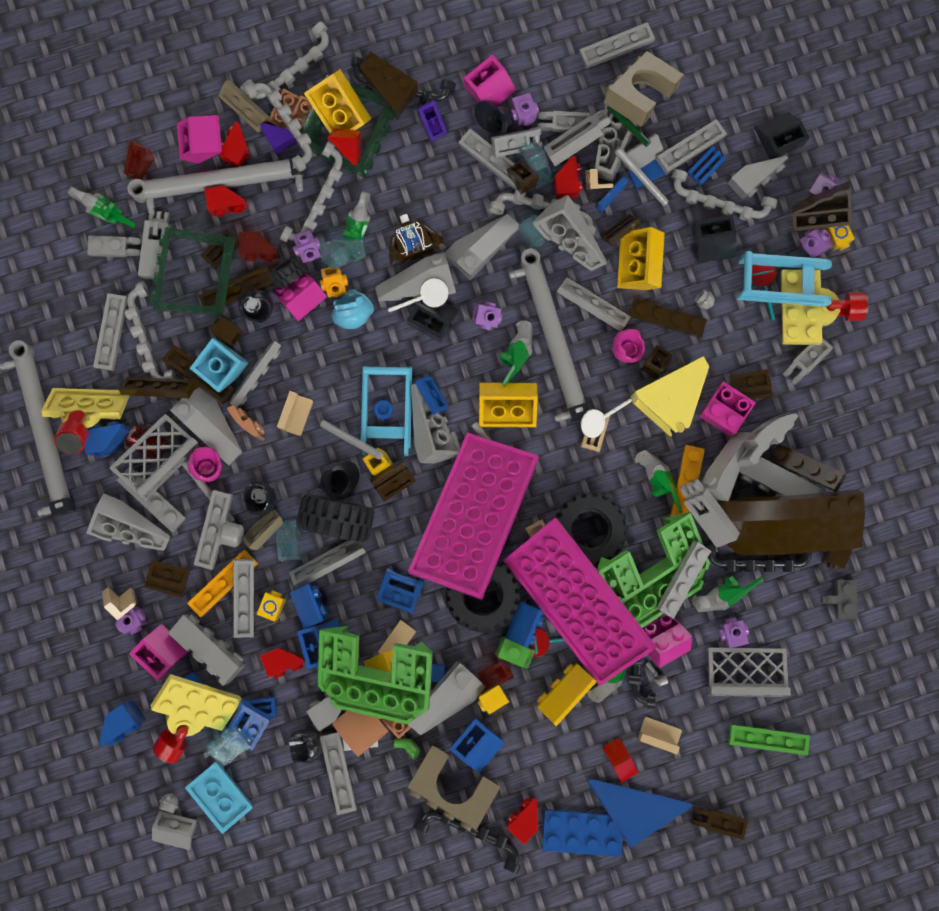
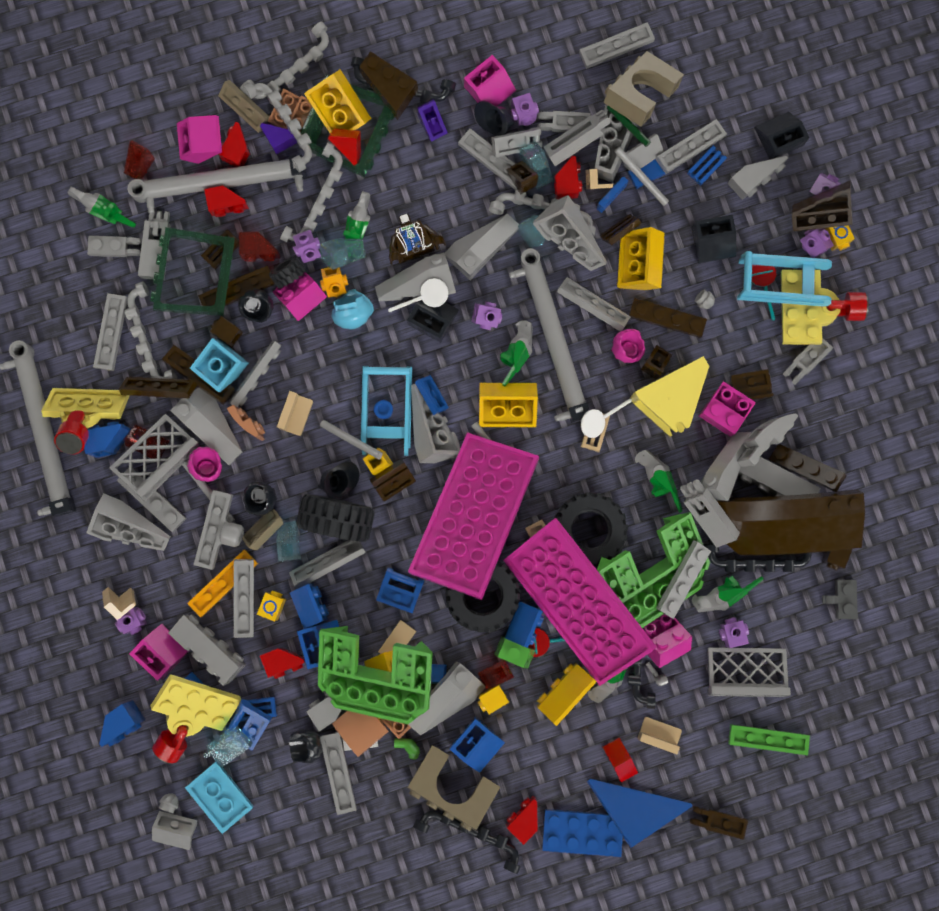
dark brown plate [144,560,191,598] -> none
light orange plate [670,445,705,517] -> none
light grey bar [671,169,778,221] -> none

